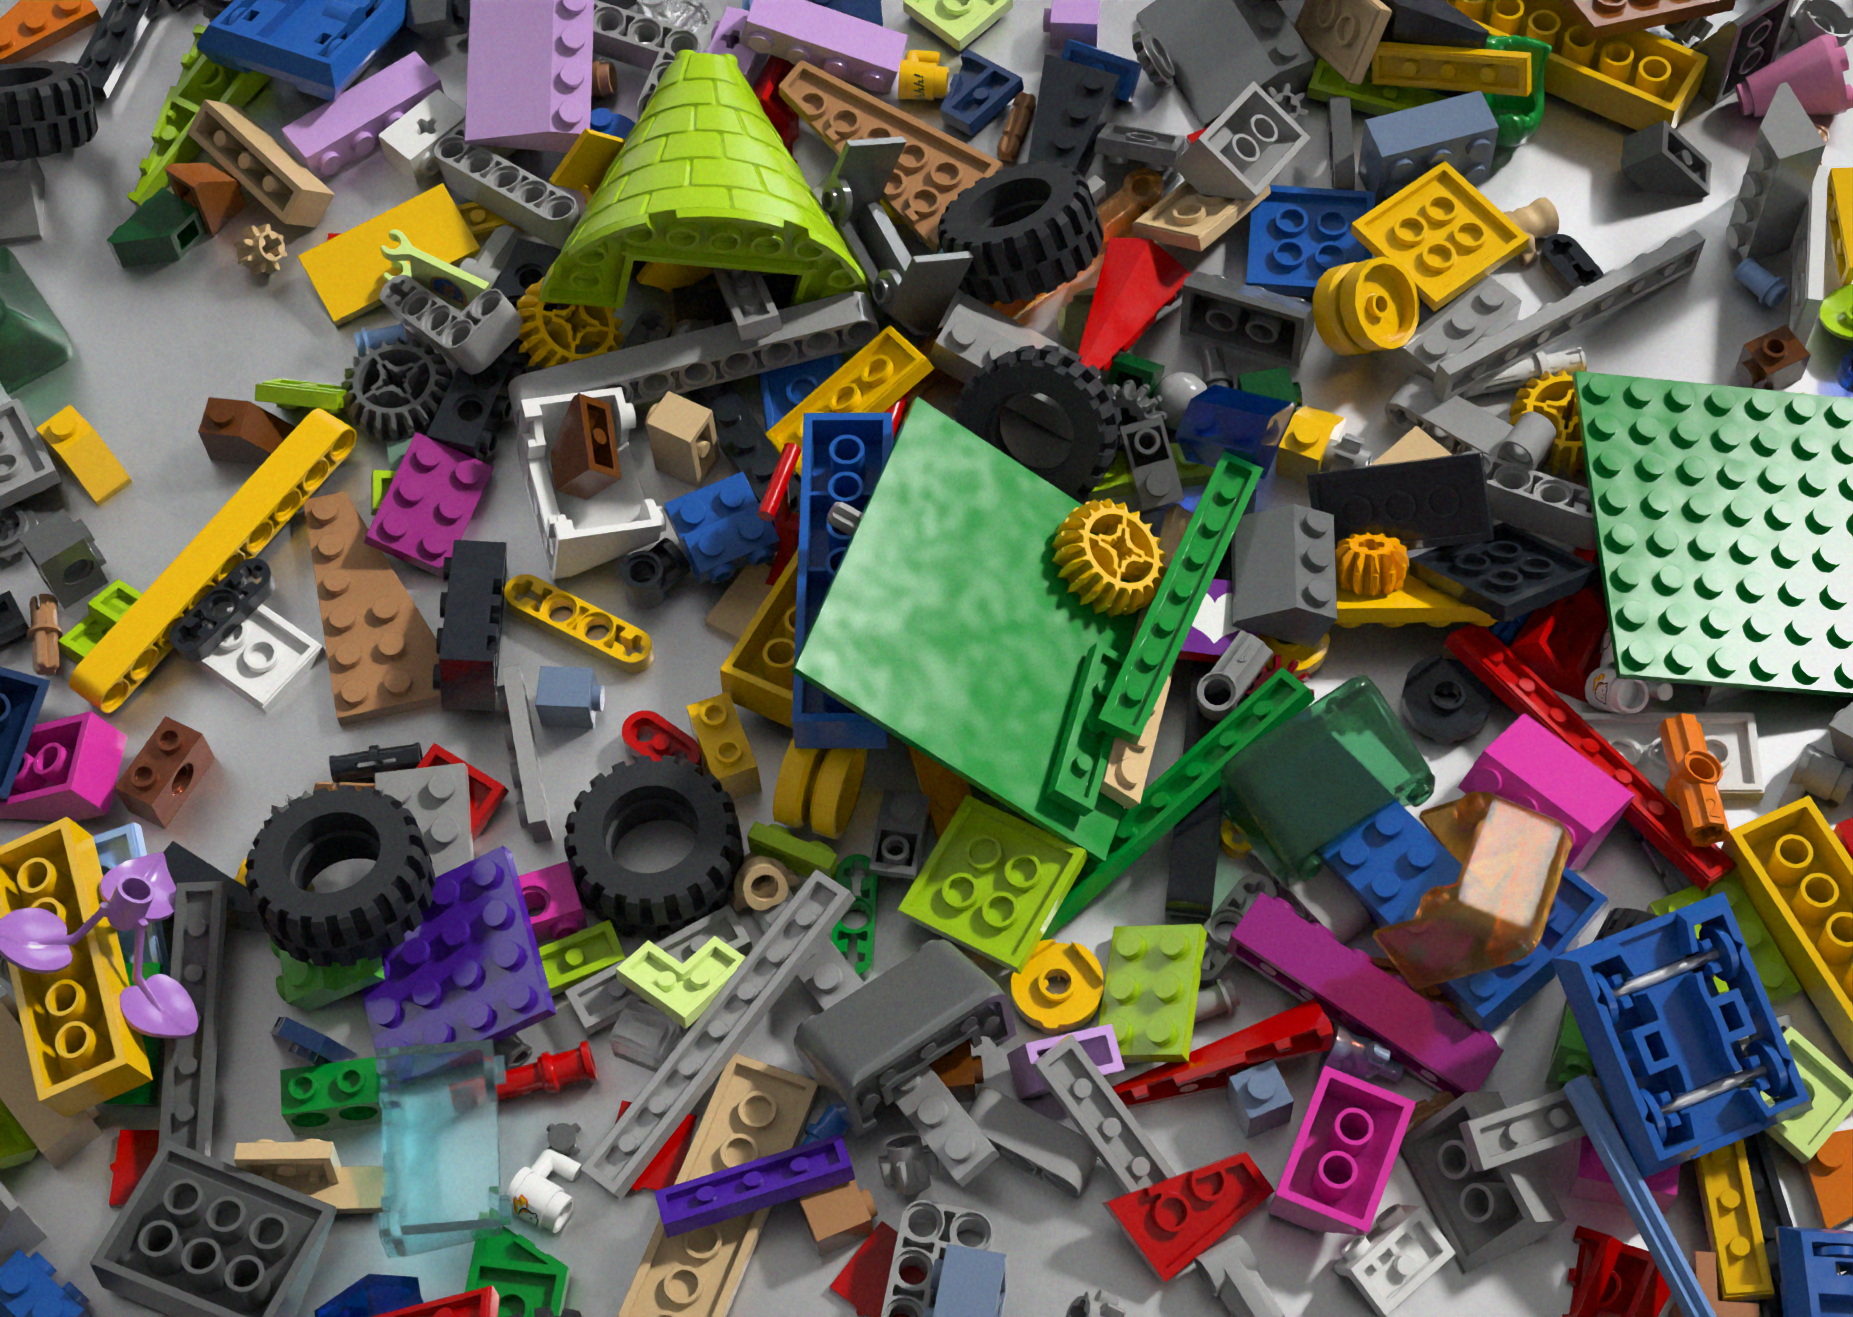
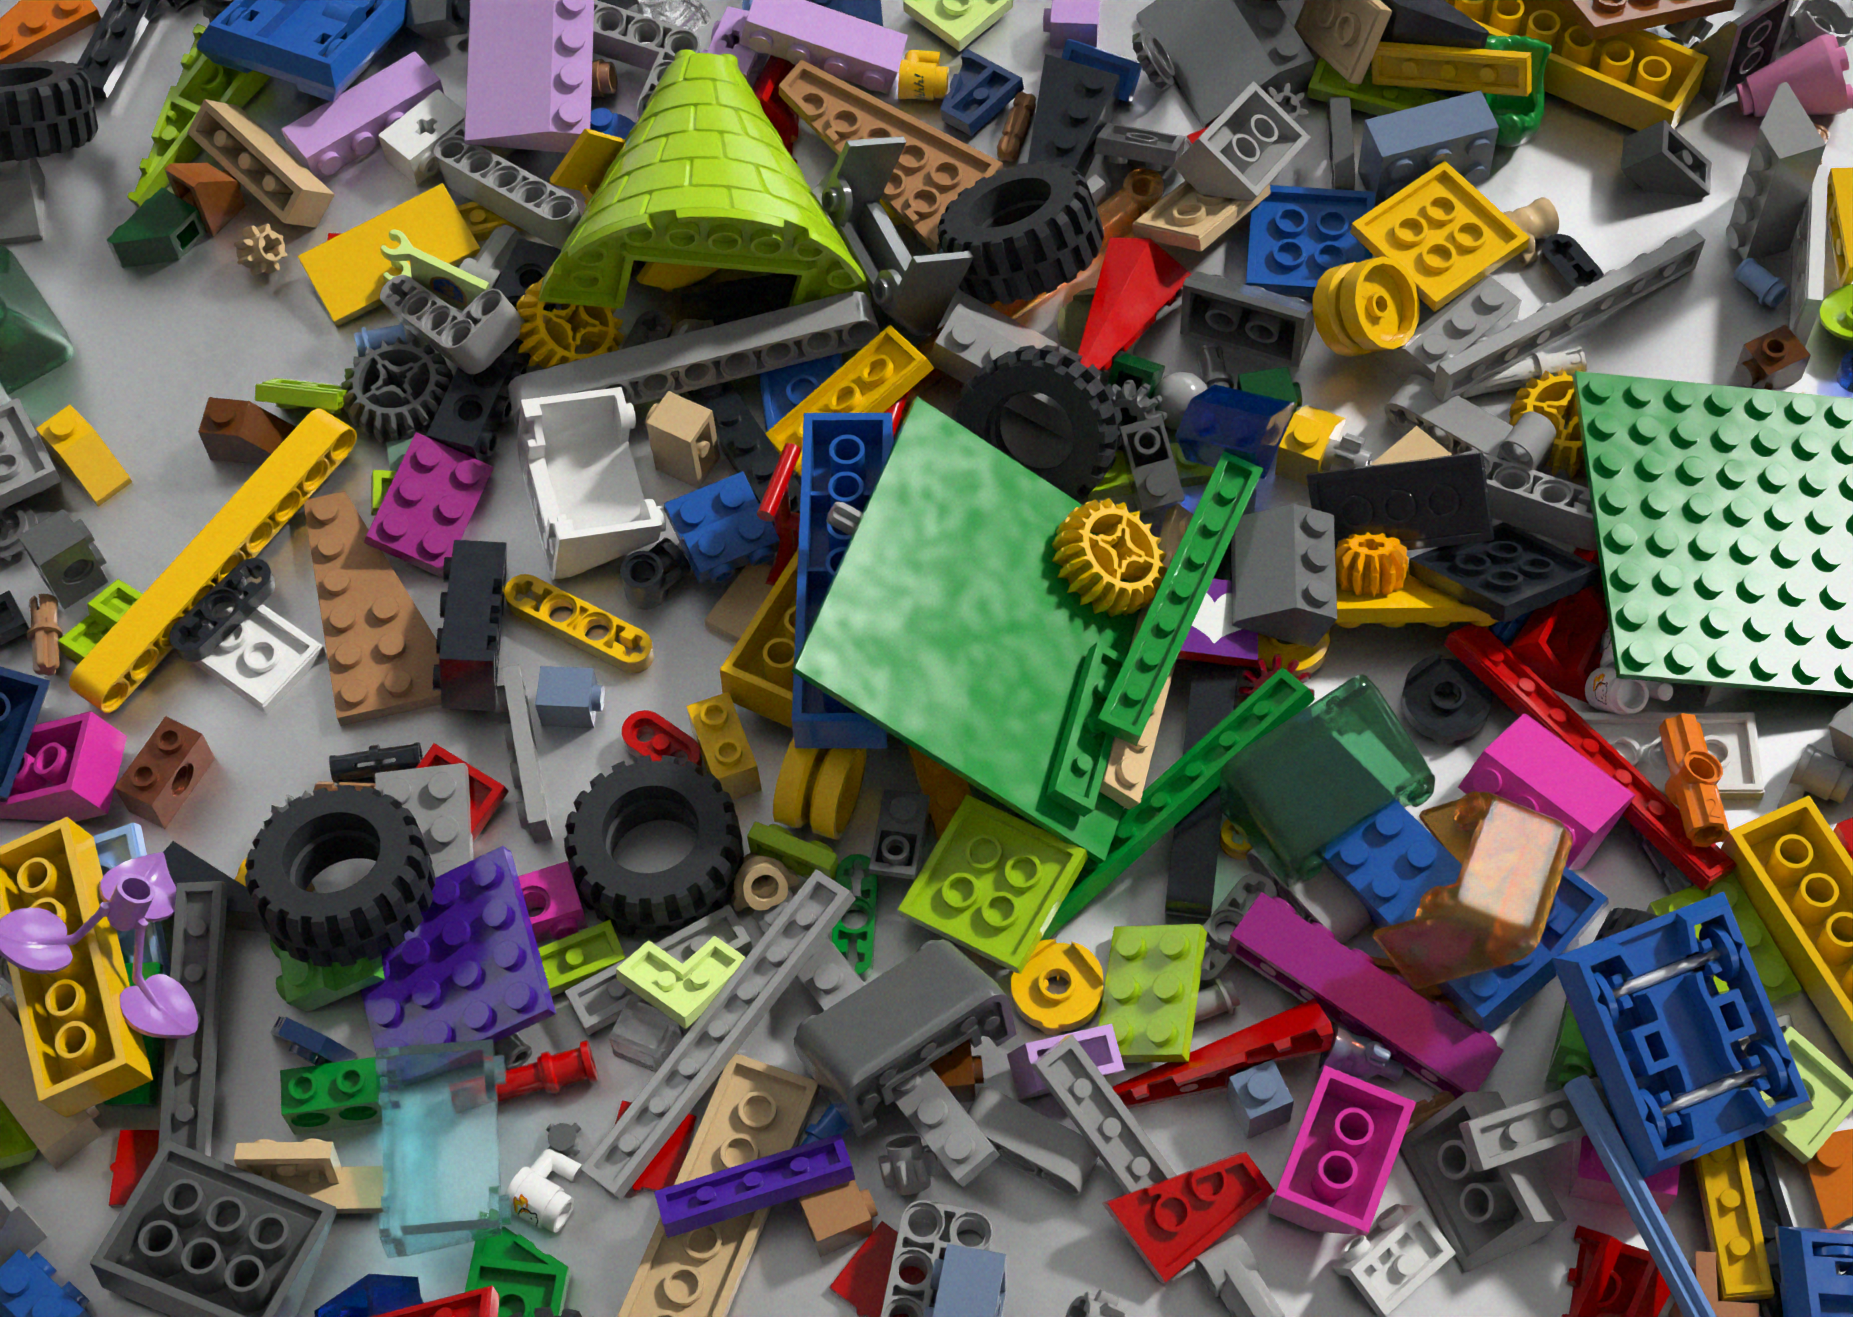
reddish brown slope [550,393,621,500] -> none
light grey plate [712,267,783,341] -> none
light grey piece [1197,630,1273,721] -> none

